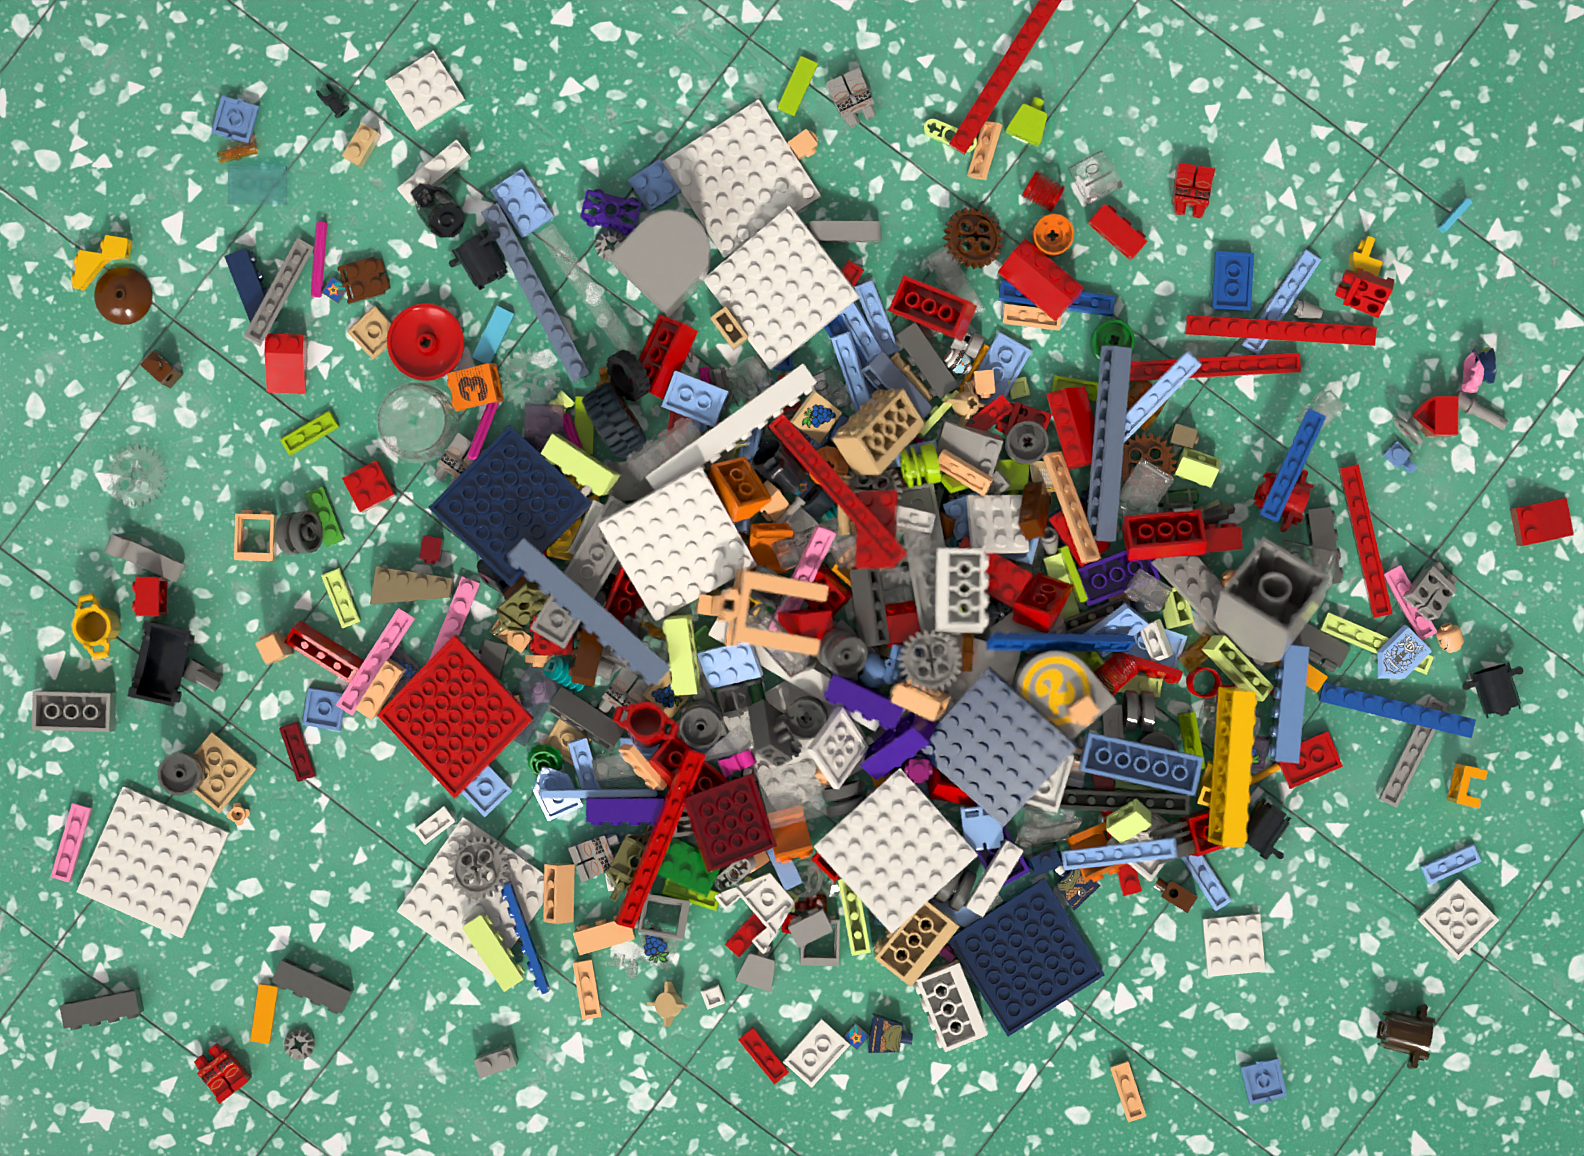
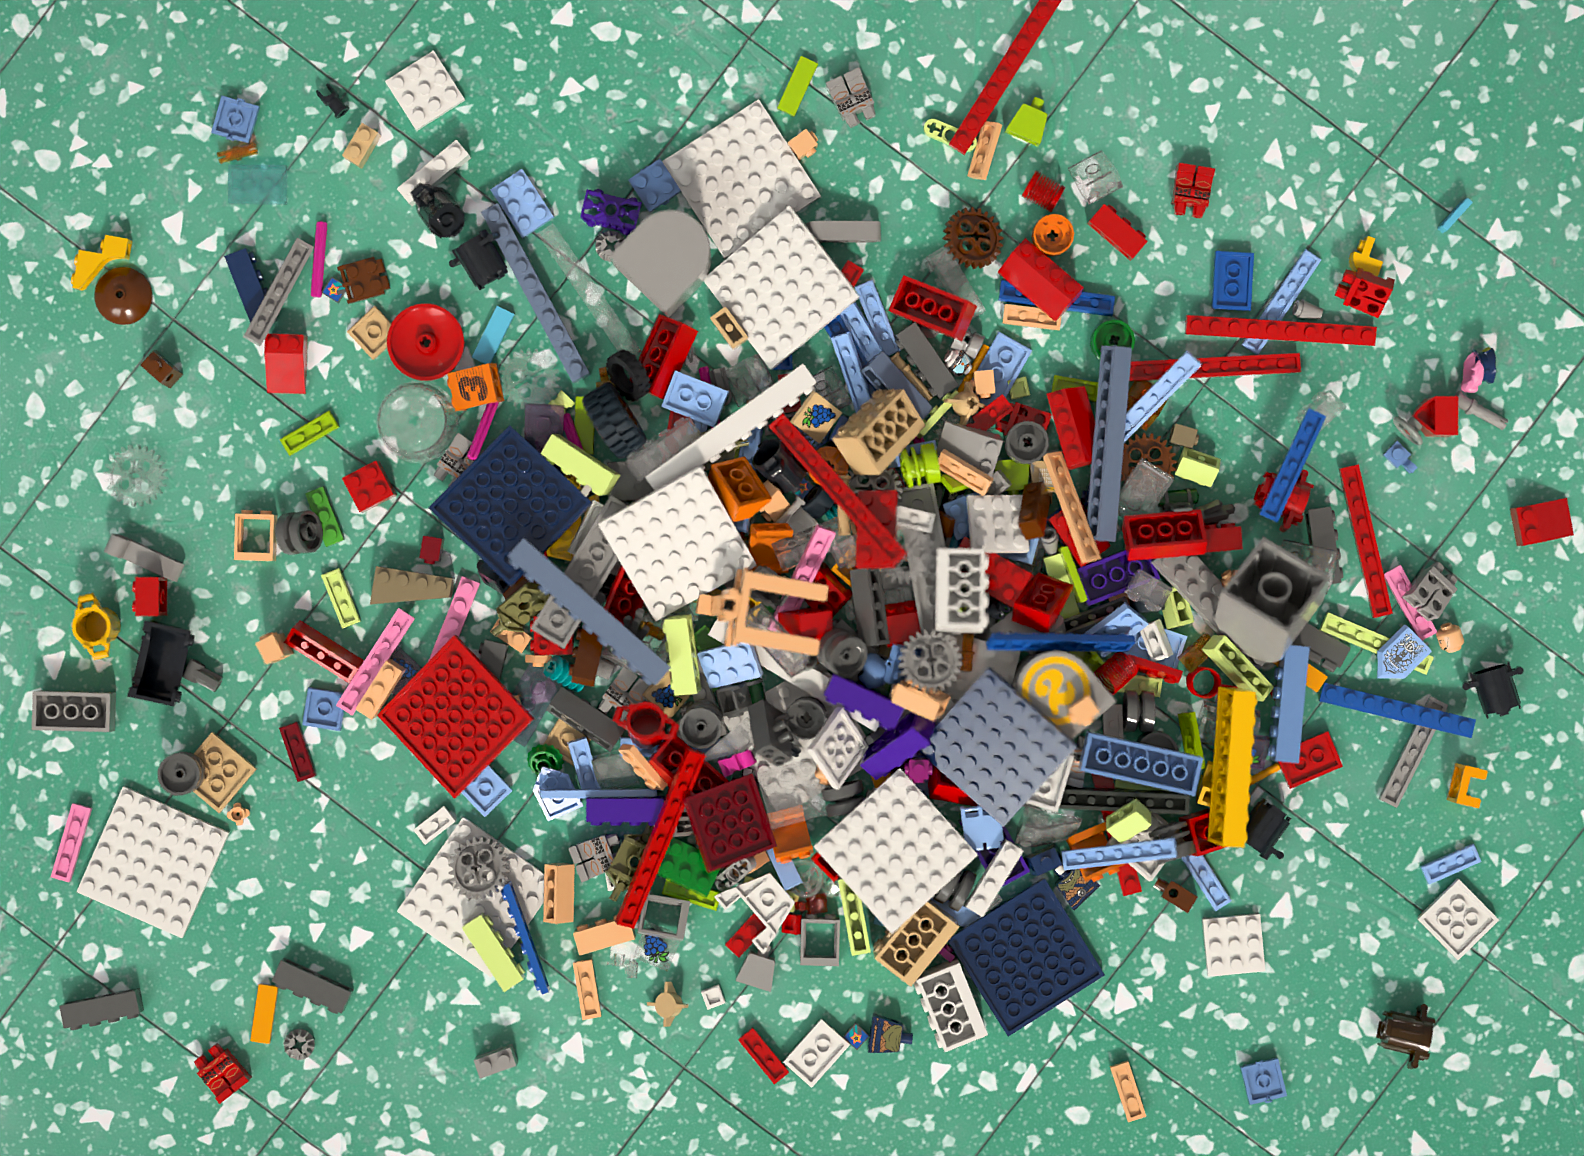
light grey brick [788,907,833,948] -> none

